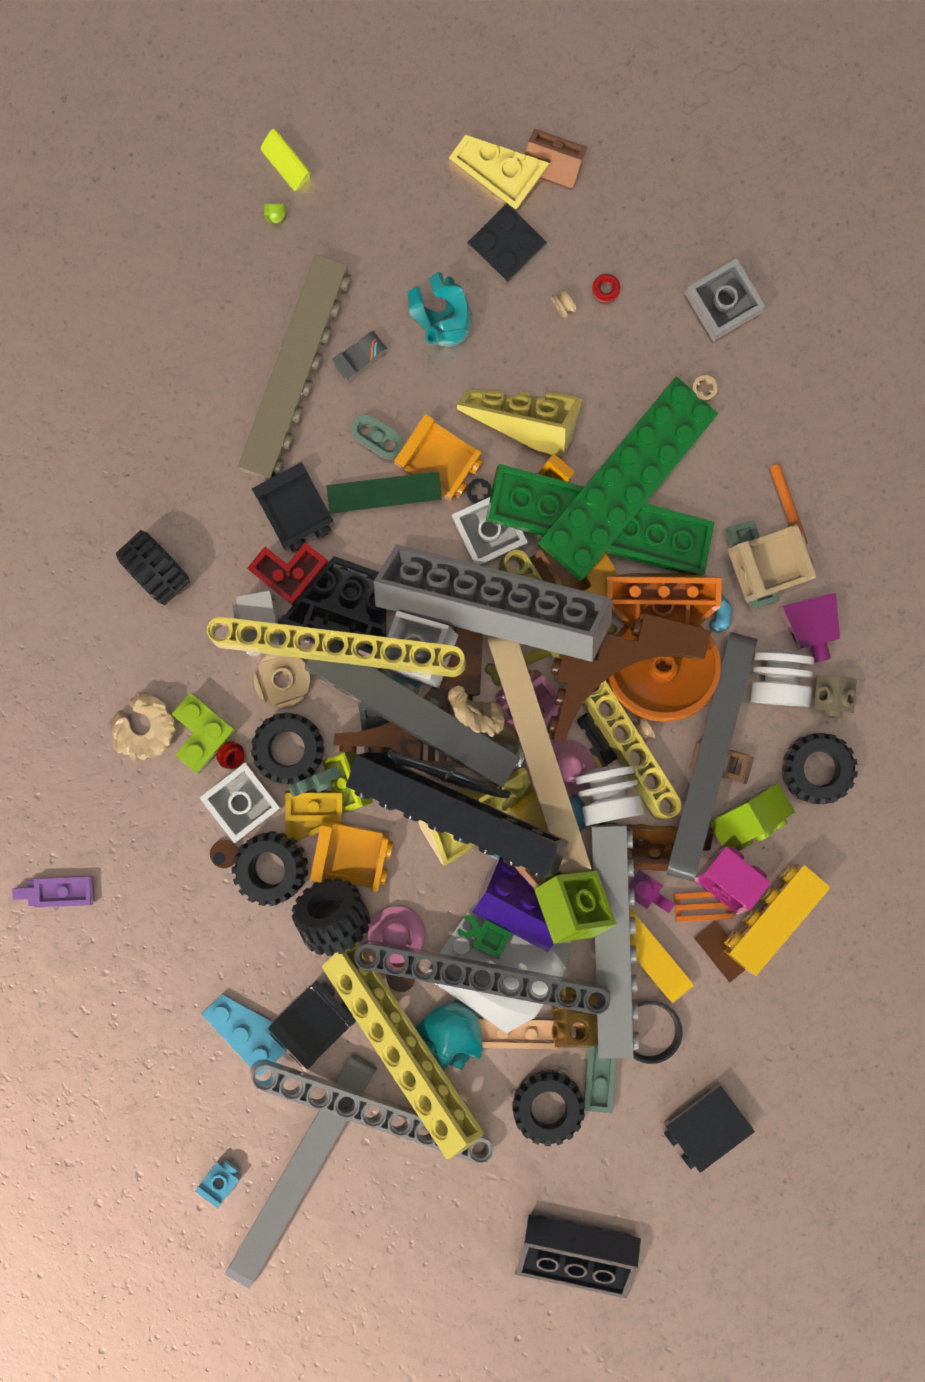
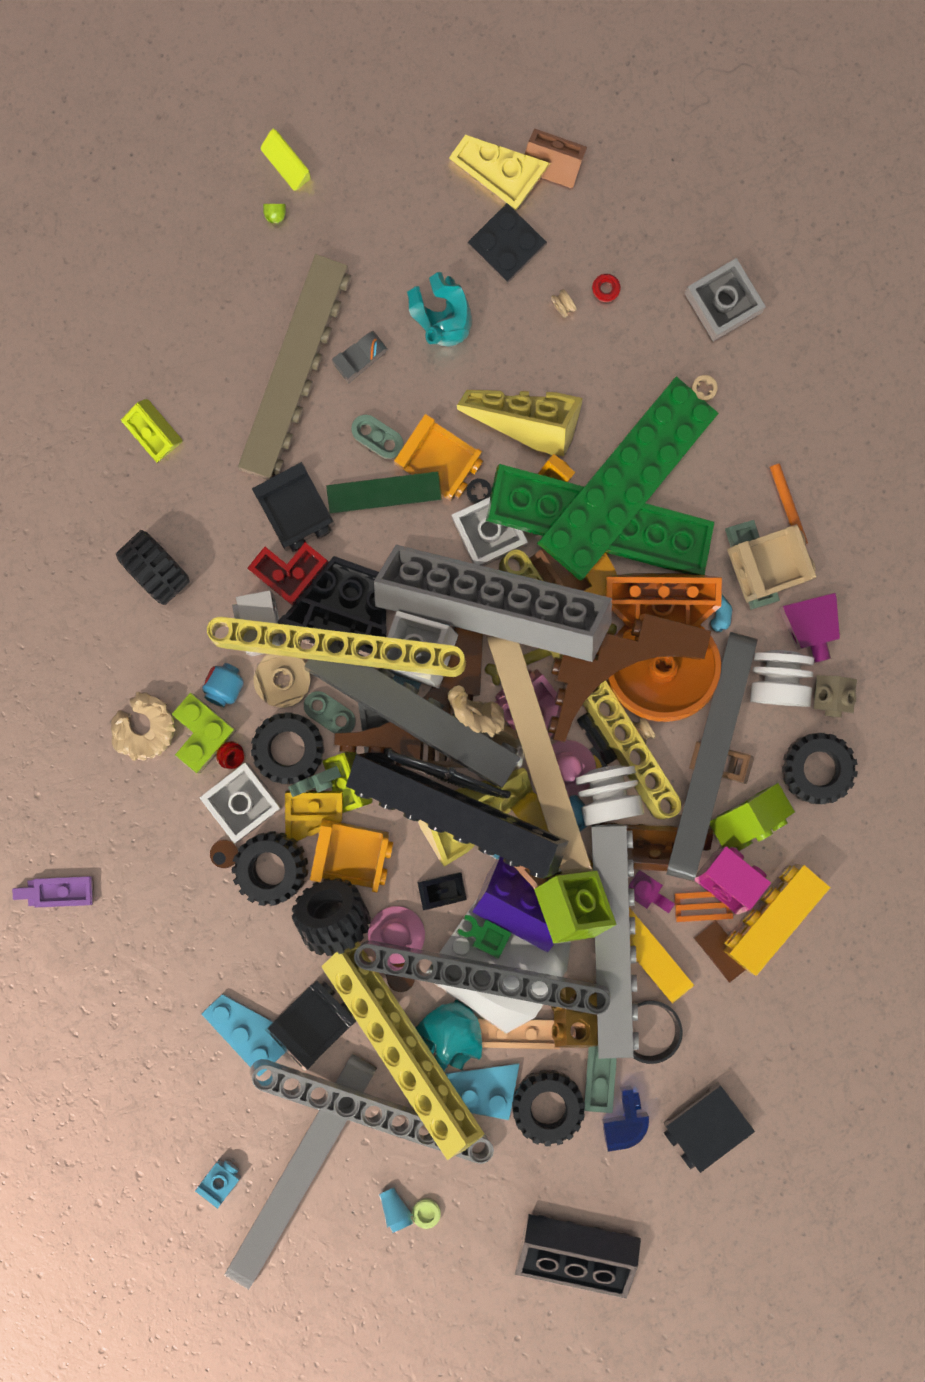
none -> neon yellow slope [121,399,183,463]
none -> dark azure head [202,663,244,707]
none -> sand green plate [304,691,356,734]
none -> medium azure cone [379,1188,413,1233]
none -> yellowish green tile [412,1198,441,1229]
none -> black slope [417,872,467,910]
none -> medium azure wing [445,1063,519,1120]
none -> clear blue brick [602,1086,649,1152]

